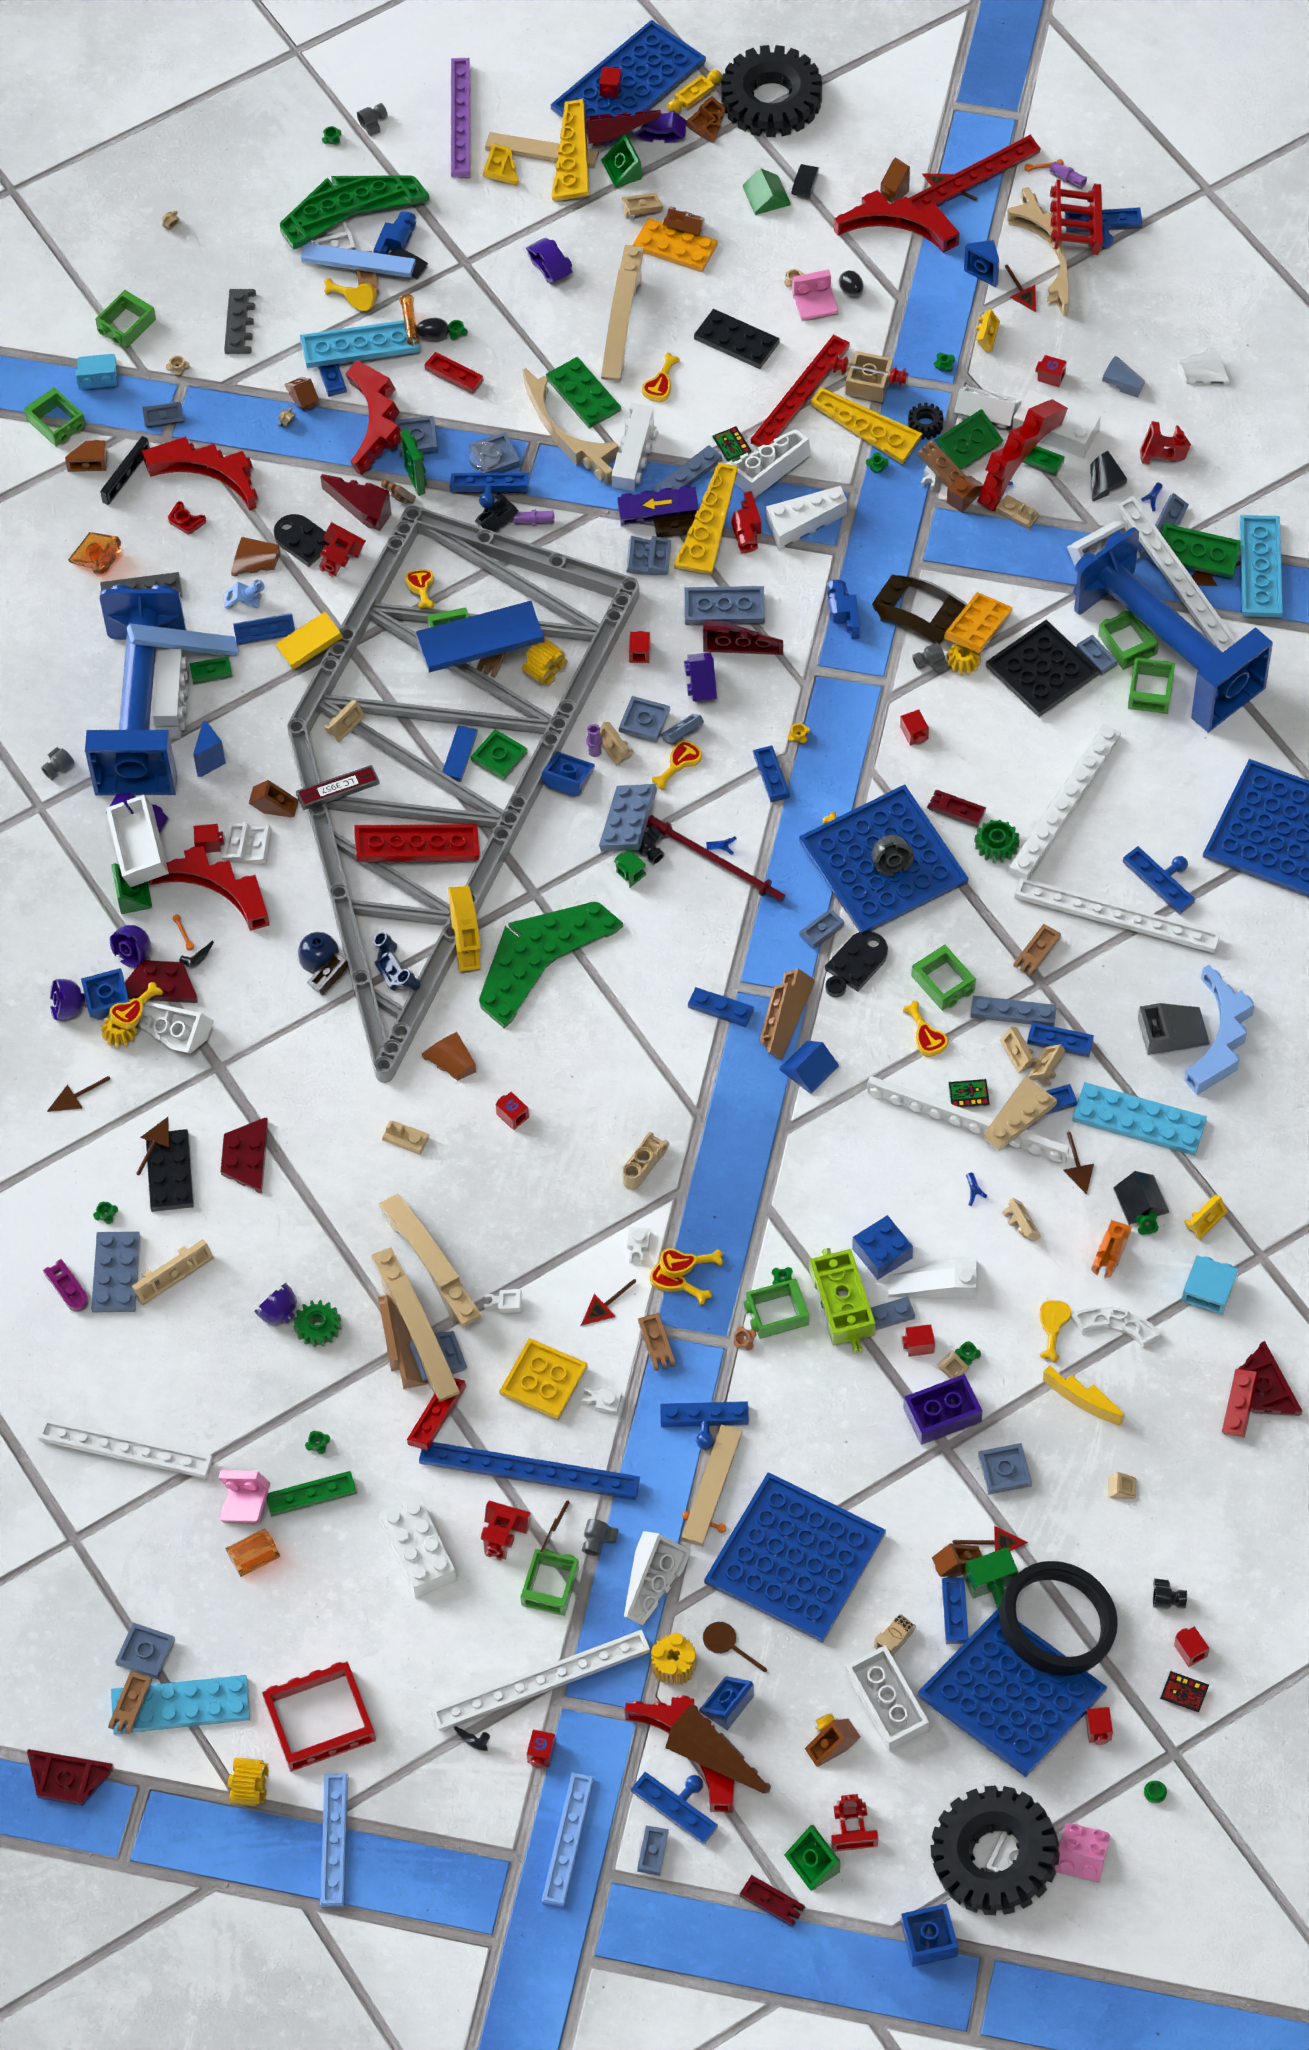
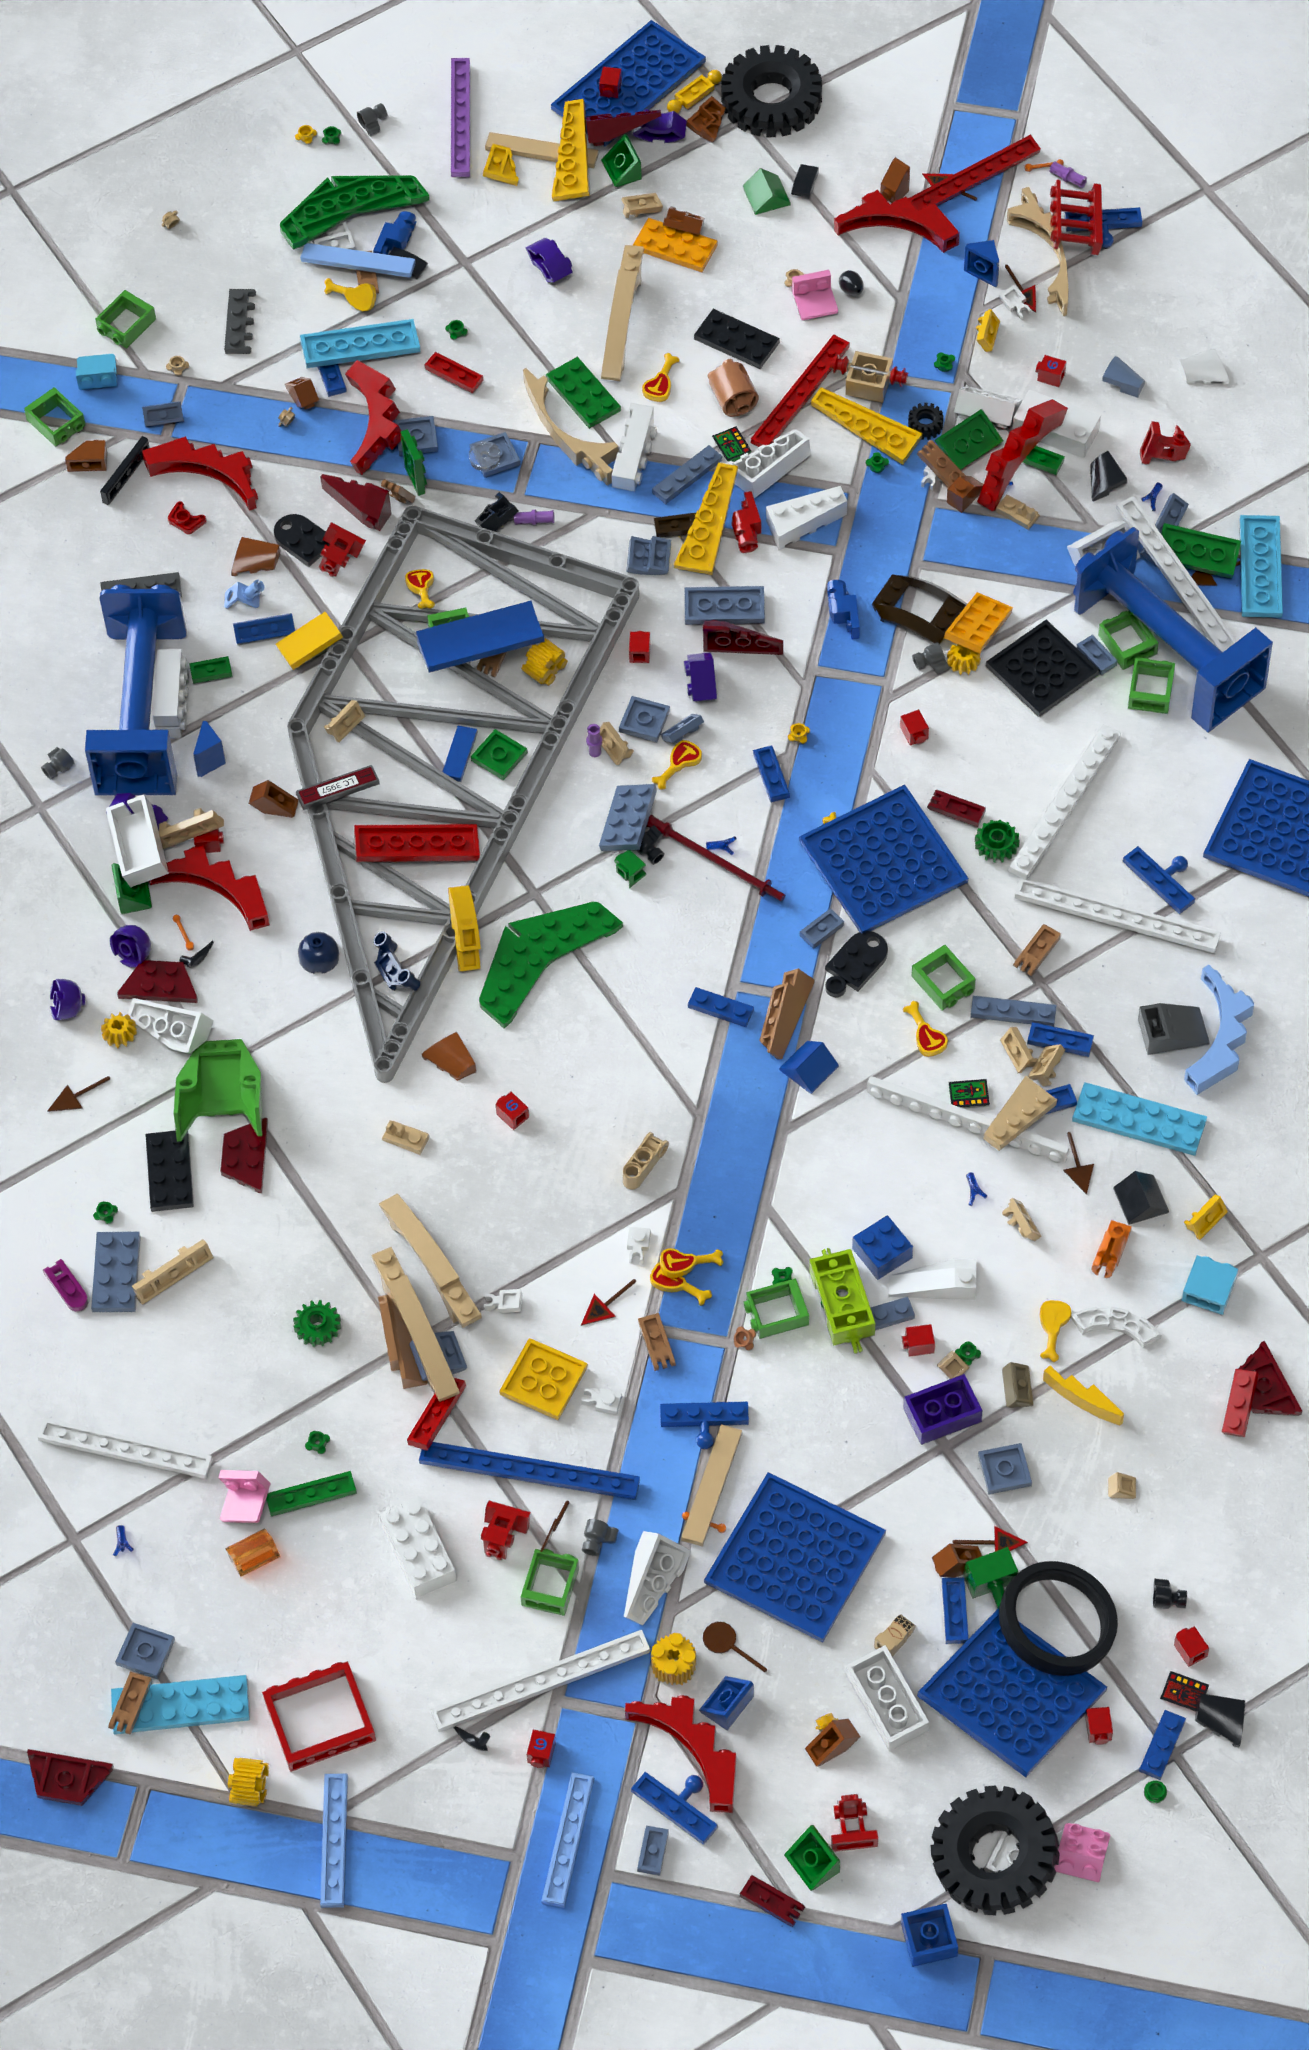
clear orange slope [68,532,121,574] -> none
blue slope [81,968,129,1019] -> none
yellow piece [109,982,163,1029] -> none
light blue tile [127,624,239,656] -> none
reddish brown piece [136,1117,169,1176] -> none
white slope [222,822,272,864] -> none
dark purple cylinder [254,1283,297,1325] -> none
dark brown plate [307,952,348,995] -> none
clear orange pin [399,294,419,346] -> none
black animal [416,318,448,341] -> none
blue plate [449,472,530,508] -> none
blue slope [541,752,595,796] -> none
dark purple brick [617,485,699,526] -> none
reddish brown wedge [665,1704,771,1794] -> none
dark grey cylinder [871,835,914,876] -> none
green plate [1136,1212,1159,1235] -> none
none -> clear blue bar [113,1525,134,1556]
none -> tan hinge [159,808,224,849]
none -> bright green windscreen [173,1039,262,1141]
none -> yellow plate [295,125,317,144]
none -> nougat cylinder [708,359,759,417]
none -> white plate [999,284,1032,320]
none -> dark tan slope [1002,1362,1033,1408]
none -> blue plate [1139,1710,1186,1781]
none -> black slope [1195,1693,1245,1748]

